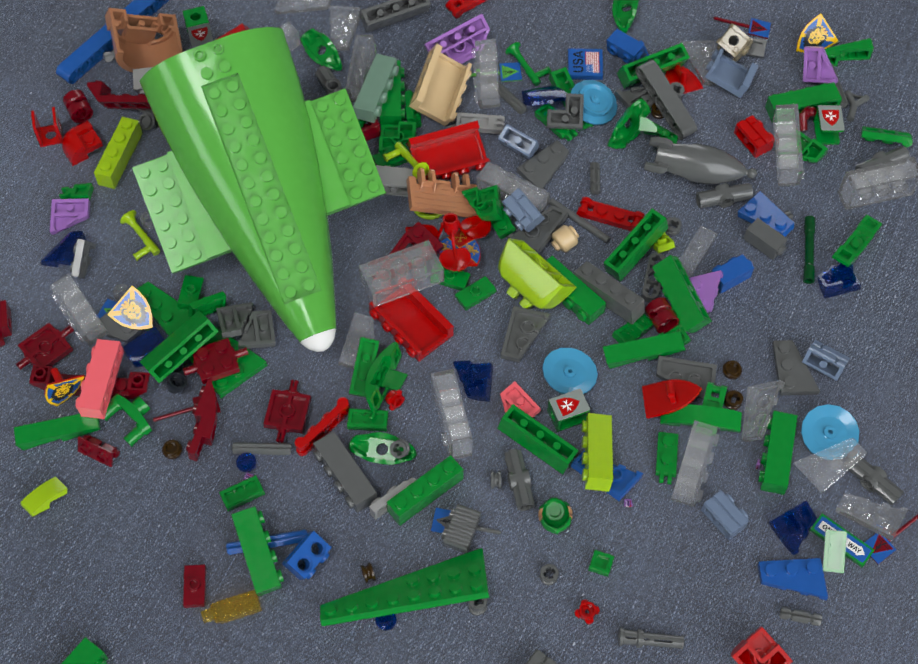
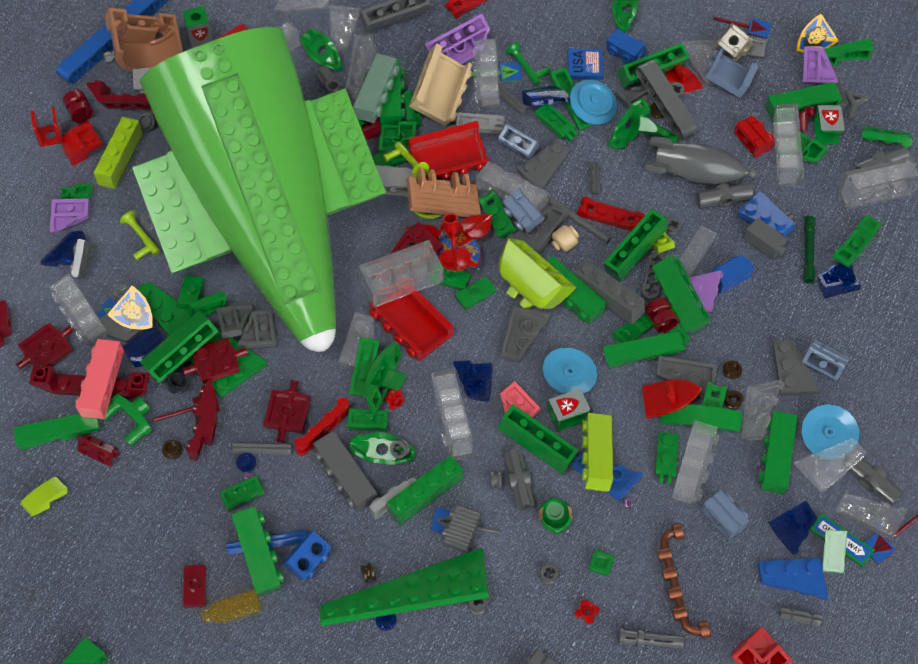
shield [44,367,85,406] -> none
green slope [462,185,503,221] -> none
dark grey brick [547,93,584,130] -> none
none -> copper bar [657,523,710,639]

